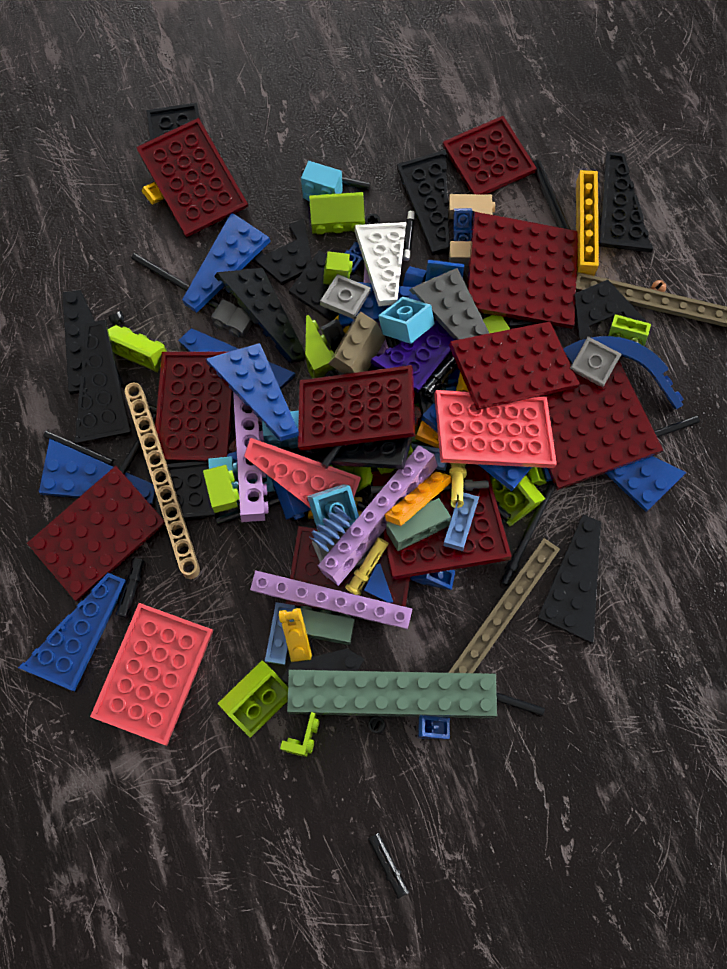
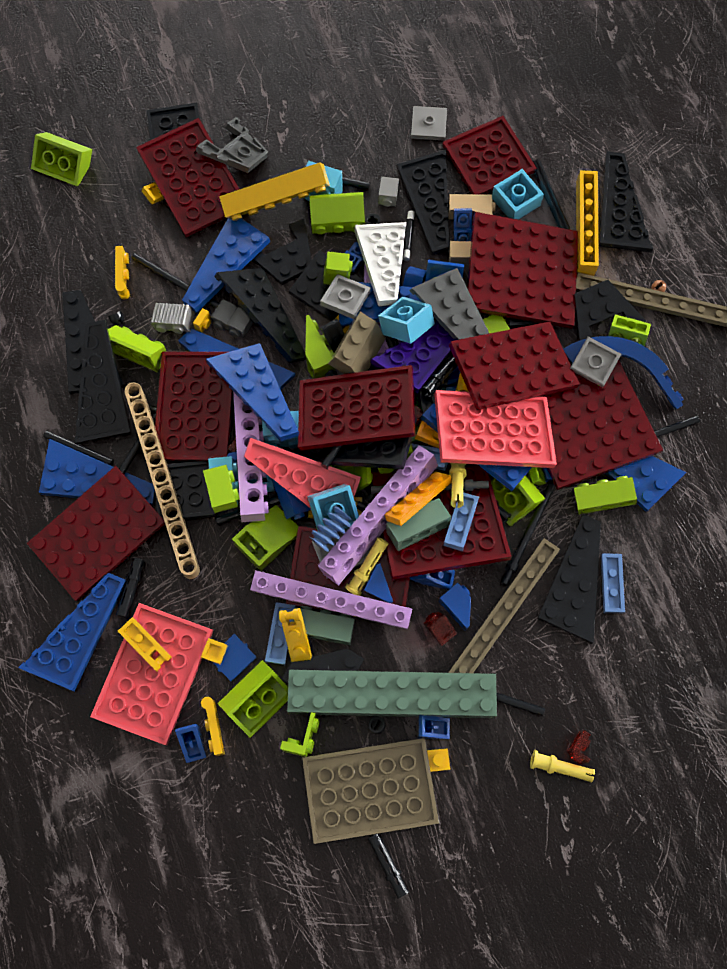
none -> lime slope [31,132,92,186]
none -> yellow plate [115,246,130,300]
none -> yellow plate [118,617,172,671]
none -> light grey brick [150,303,195,334]
none -> blue slope [175,724,207,763]
none -> yellow plate [193,308,211,333]
none -> dark grey wing [196,117,268,173]
none -> yellow plate [201,638,228,665]
none -> yellow plate [201,697,225,756]
none -> blue piece [213,634,257,682]
none -> yellow brick [219,162,330,221]
none -> lime slope [232,505,298,571]
none -> dark tan plate [302,738,439,844]
none -> light grey brick [378,176,399,207]
none -> light grey plate [411,106,447,141]
none -> clear red bracket [423,612,458,646]
none -> yellow plate [427,748,450,772]
none -> blue slope [439,583,471,631]
none -> medium azure brick [492,169,544,220]
none -> light yellow pin [530,750,595,783]
none -> clear red bracket [567,730,591,764]
none -> lime brick [574,476,637,515]
none -> medium blue plate [601,554,625,613]

